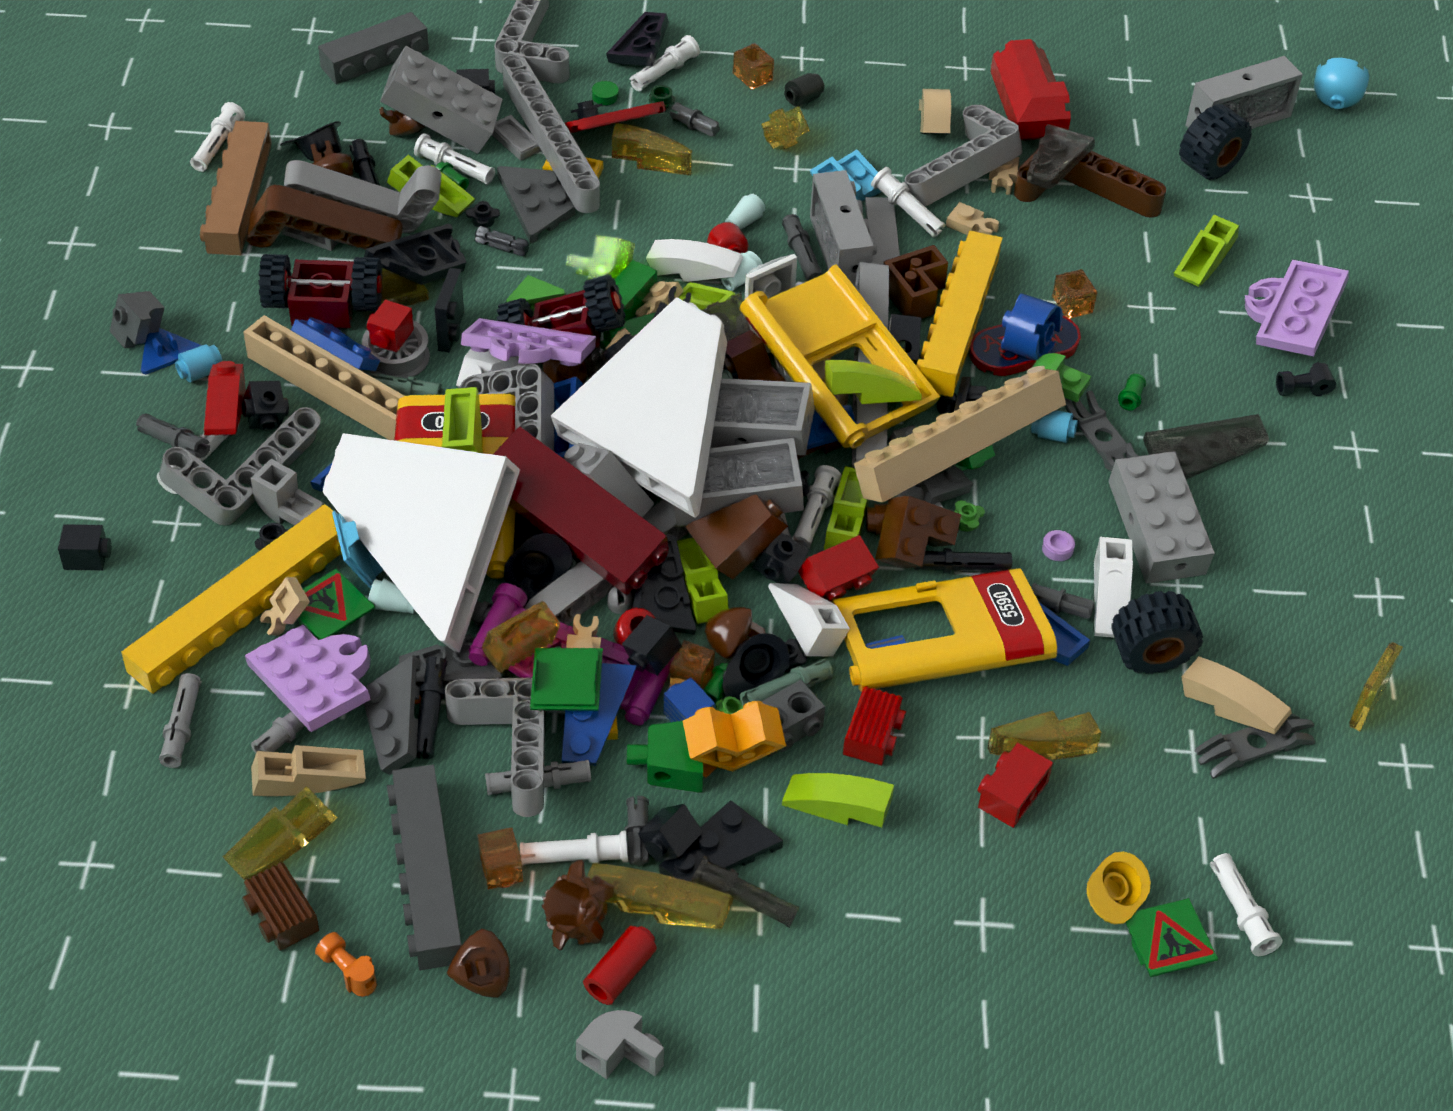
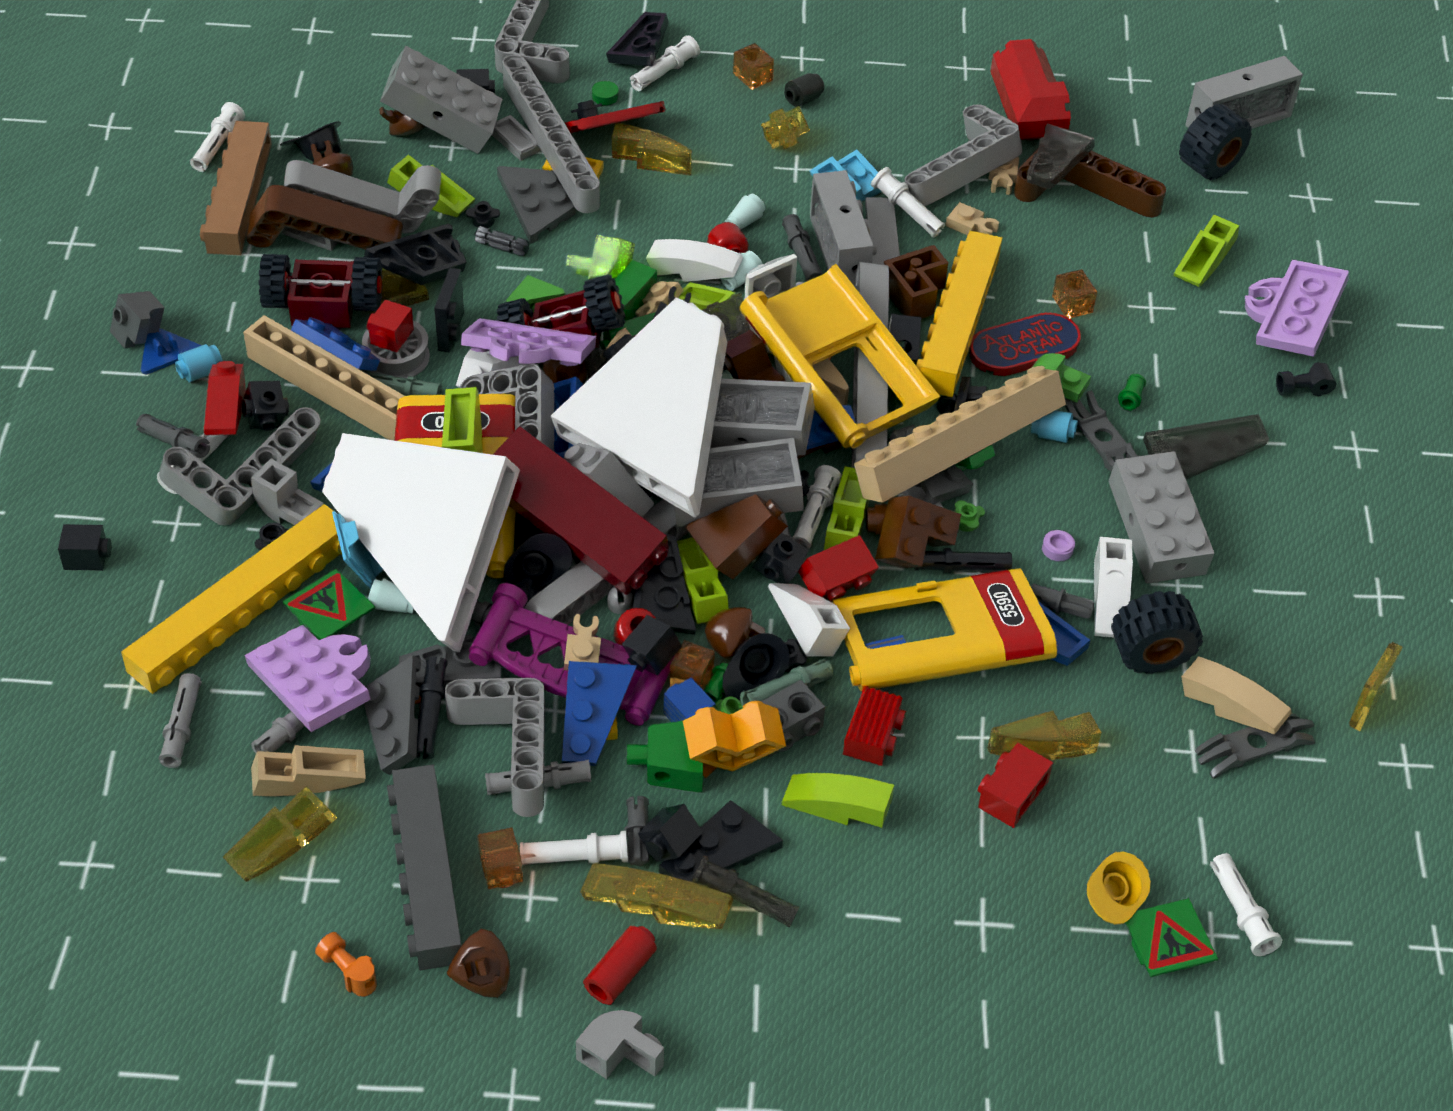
reddish brown brick [242,862,320,951] -> none
tan plate [260,577,310,636] -> none
dark grey brick [318,12,429,84] -> none
black pin [349,139,380,186] -> none
white pin [414,133,495,185] -> none
green pin [436,162,469,190] -> none
clear yellow brick [481,601,560,673] -> none
green piece [530,648,603,711] -> none
reddish brown hair [541,860,615,951] -> none
dark green plate [649,85,675,109] -> none
dark grey axle [670,102,720,137] -> none
lime slope [825,360,922,404] -> none
tan brick [919,89,951,133] -> none
blue brick [1001,293,1063,360] -> none
medium azure cylinder [1314,58,1370,109] -> none

